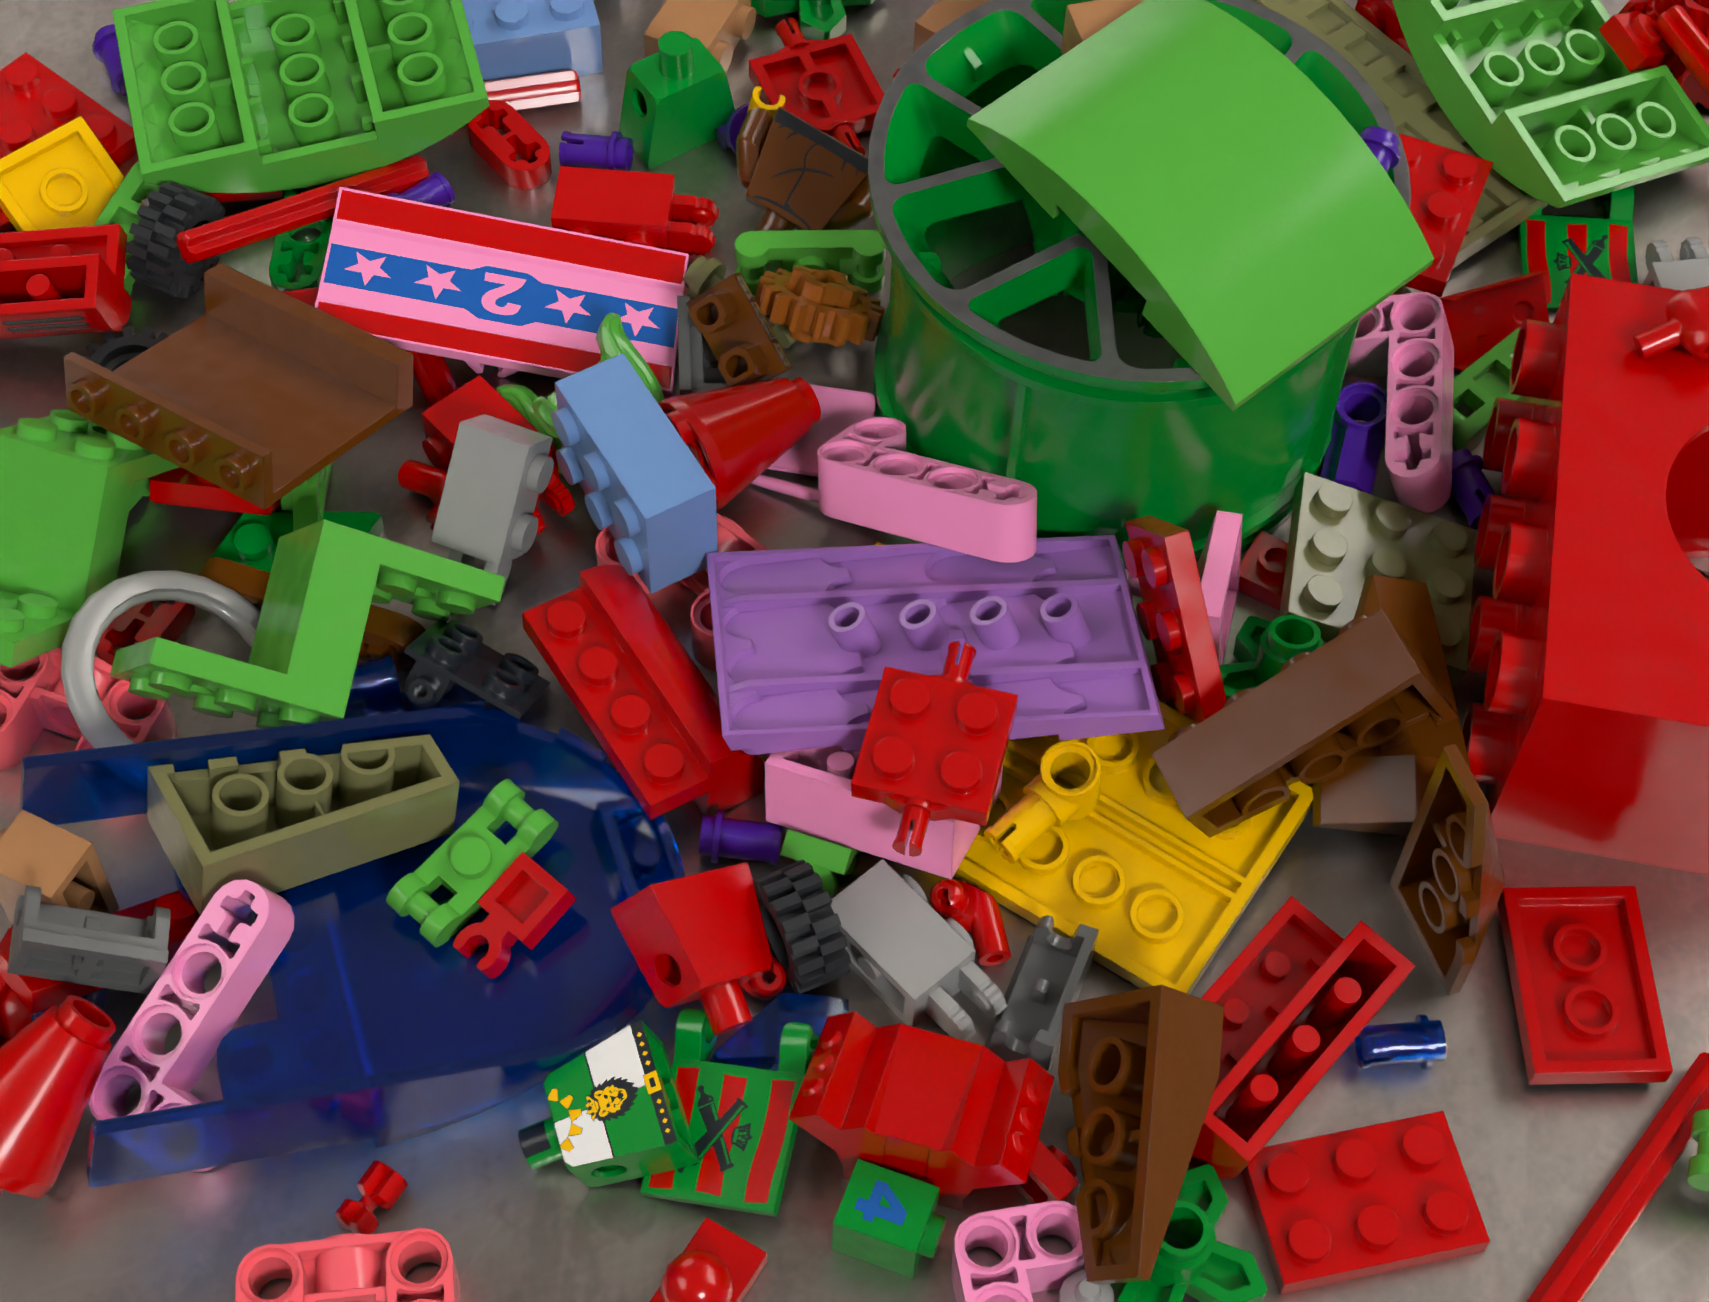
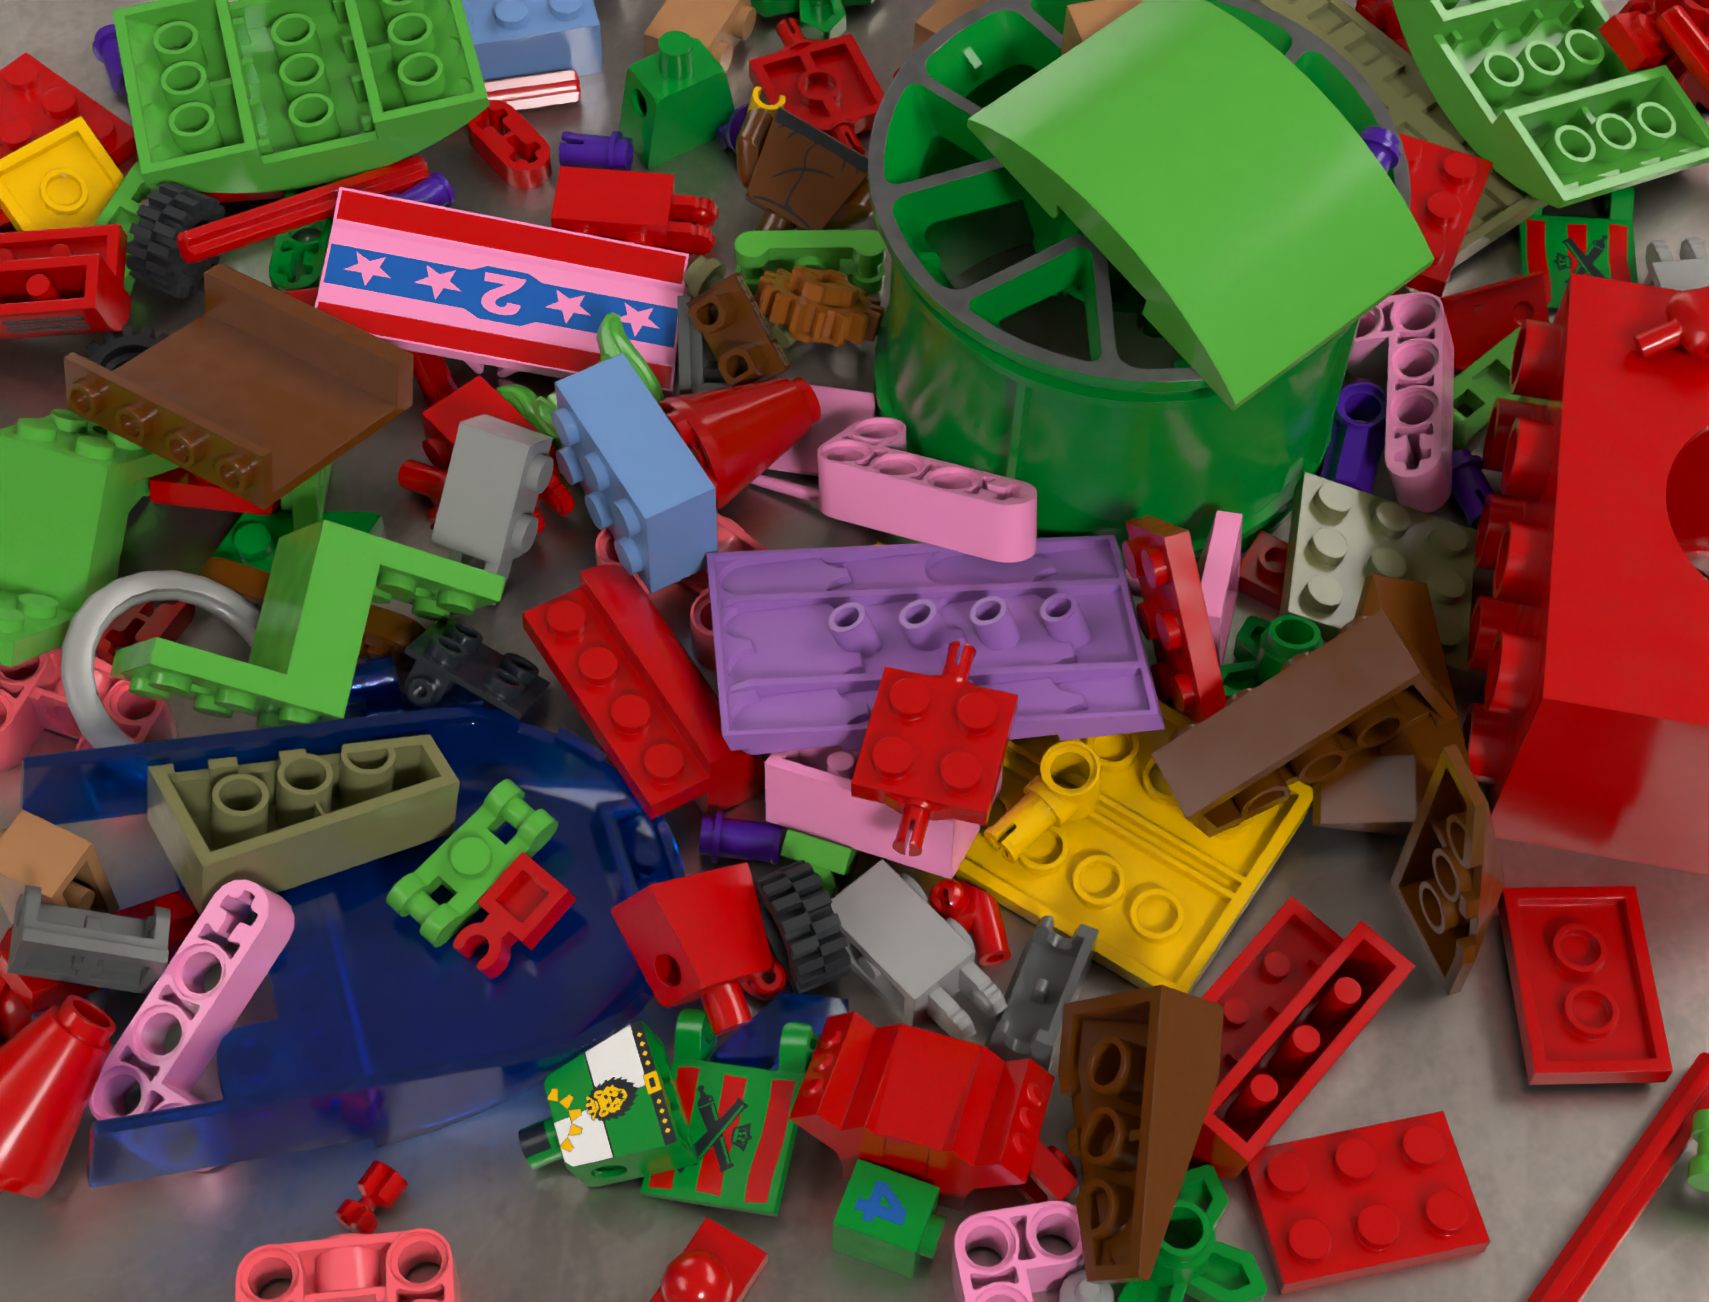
clear blue pin [1354,1014,1446,1070] -> none

